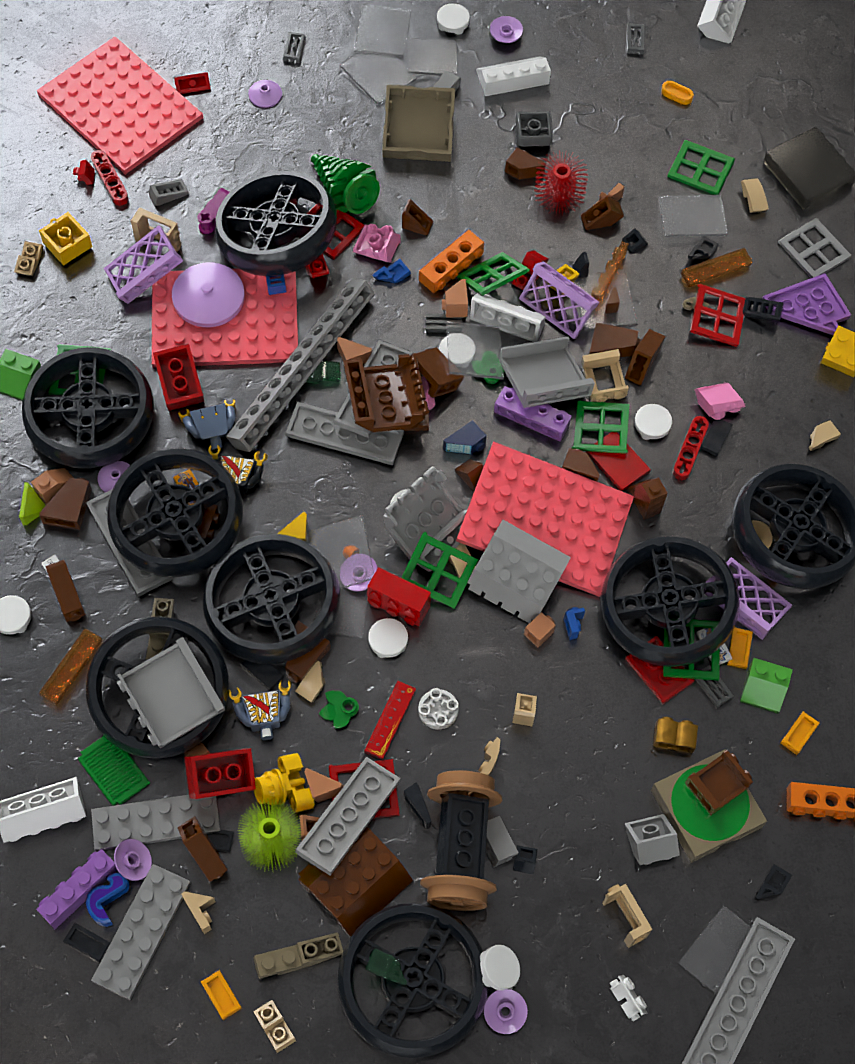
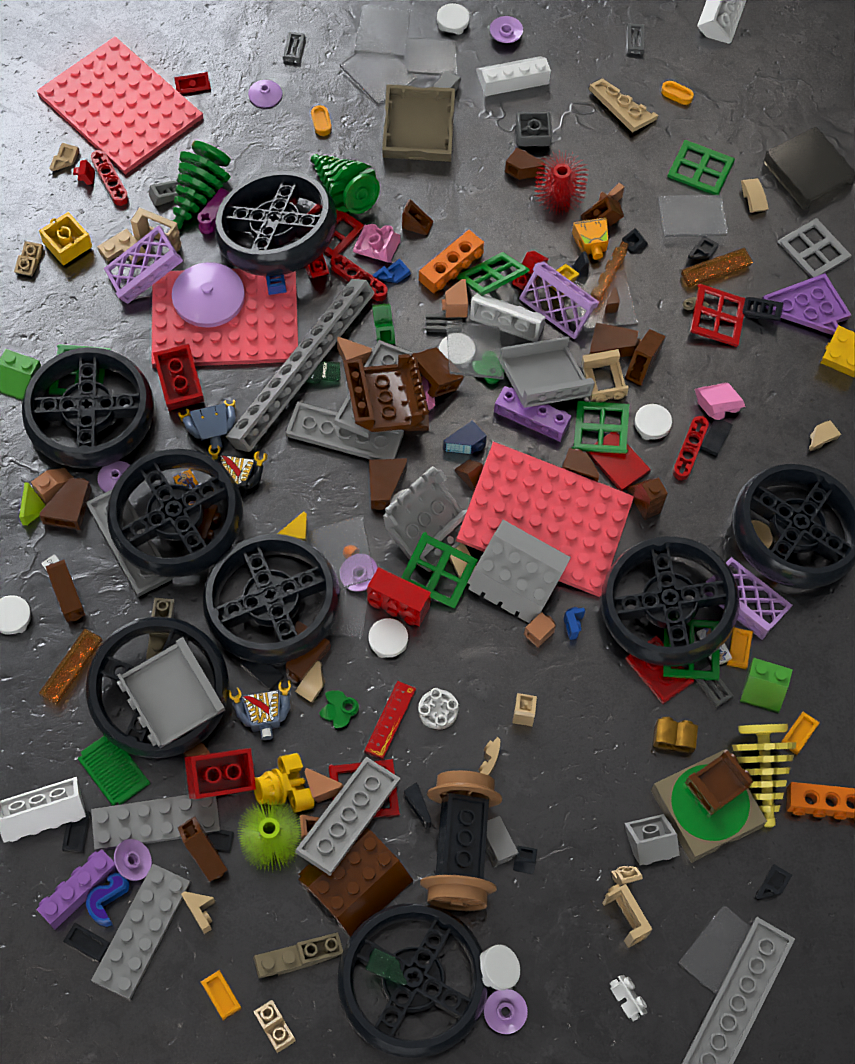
none -> tan slope [49,143,79,171]
none -> black tile [62,811,91,853]
none -> tan plate [97,229,146,263]
none -> green plant [173,141,231,229]
none -> light orange tile [311,105,331,136]
none -> red beam [330,254,388,301]
none -> reddish brown slope [369,458,407,510]
none -> green slope [372,303,395,344]
none -> light orange torso [572,218,608,260]
none -> tan wing [589,79,658,132]
none -> tan slope [611,866,643,885]
none -> light yellow plant [732,724,797,827]

